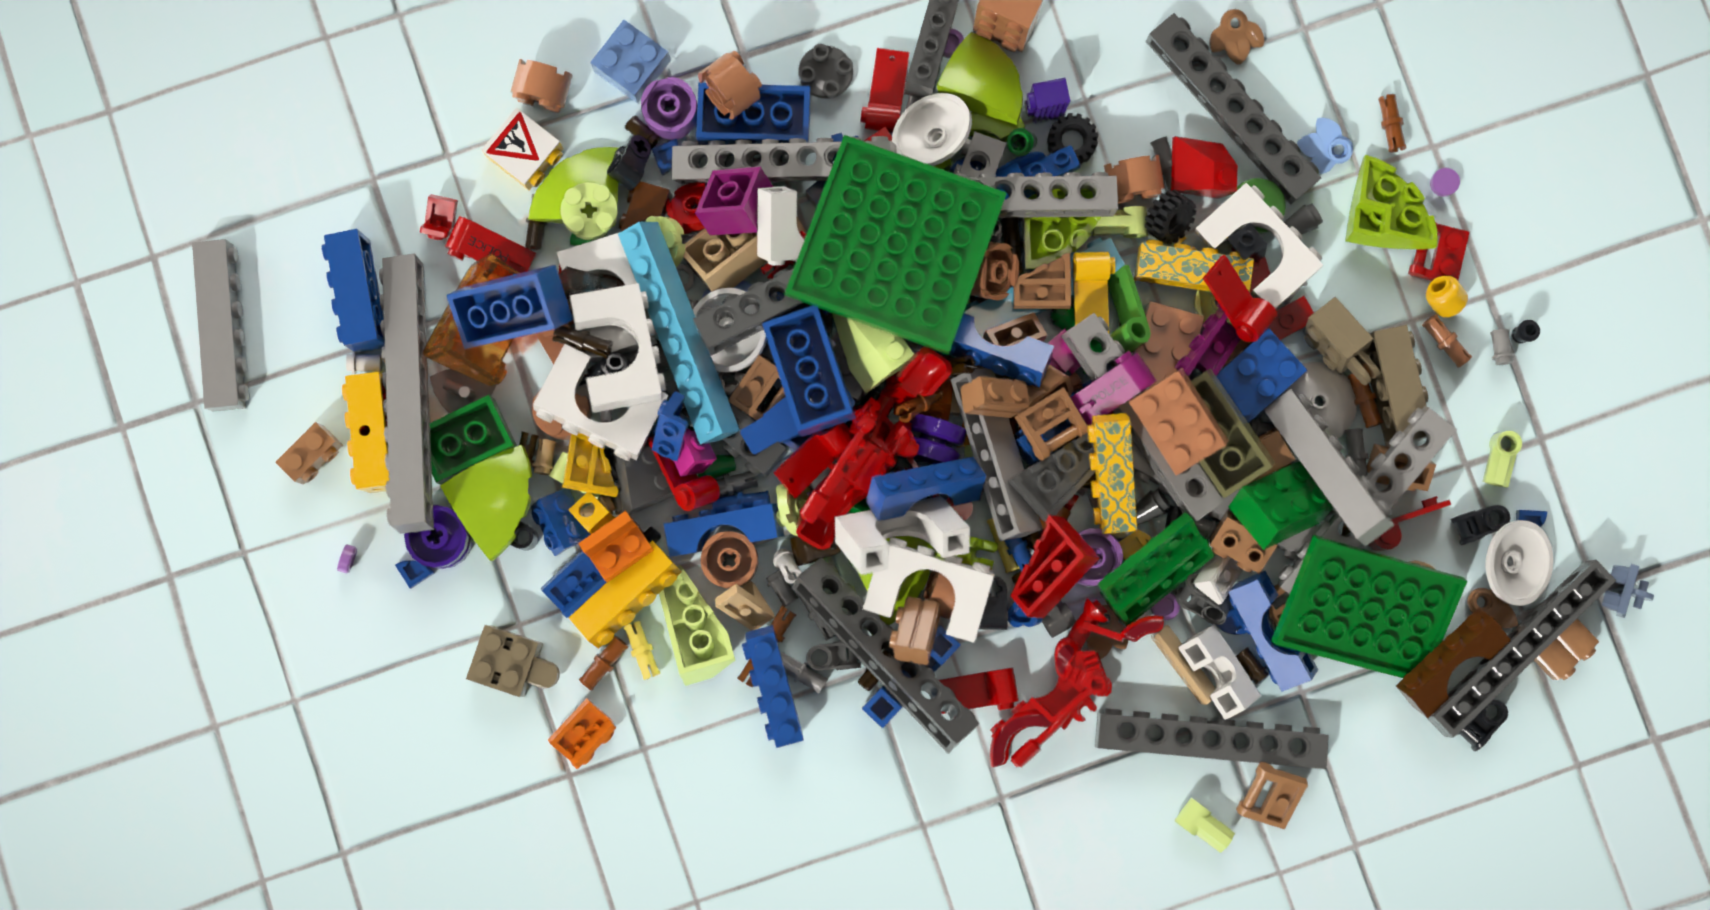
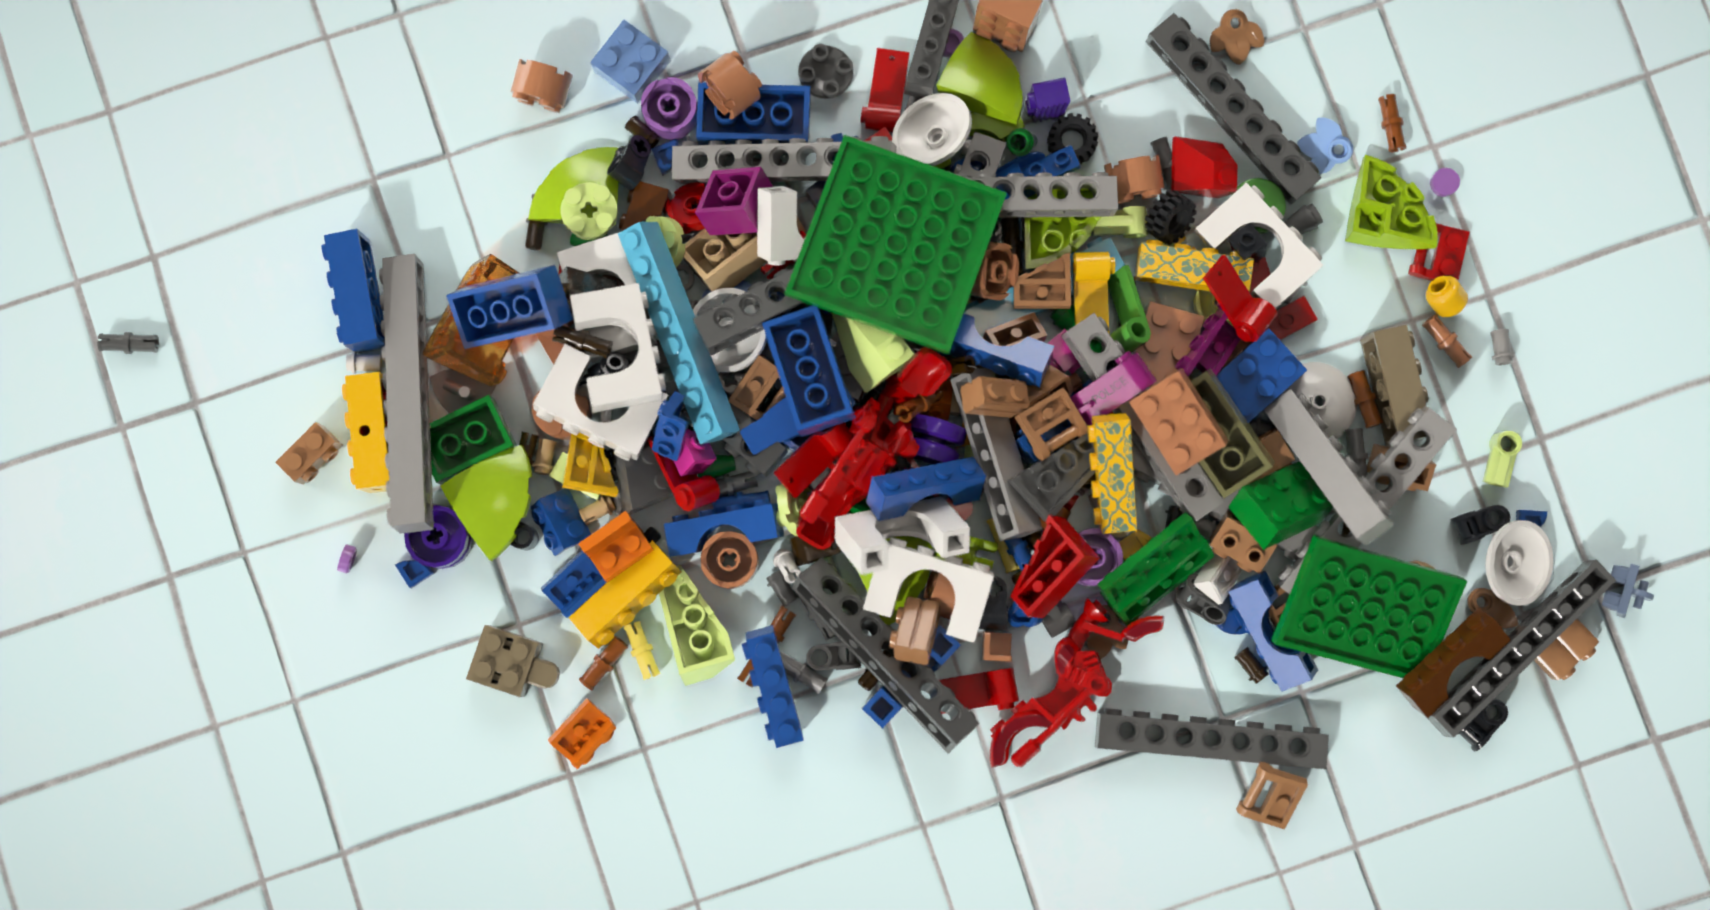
light grey brick [192,239,249,412] -> none
bracket [420,194,458,240] -> none
red door [445,216,536,276] -> none
piece [481,107,564,191] -> none
yellow bracket [569,492,615,534] -> none
tan slope [715,581,775,631] -> none
dark grey cone [1135,489,1170,526] -> none
medium lavender tile [1150,593,1180,620] -> none
tan slope [1151,625,1216,705] -> none
yellowish green piece [1174,798,1235,853] -> none
white arch [1178,624,1261,720] -> none
dark tan brick [1303,296,1380,385] -> none
red door [1368,496,1451,551] -> none
black pin [1511,320,1540,344] -> none
none -> dark grey pin [97,332,159,354]
none -> nougat panel [982,632,1012,662]

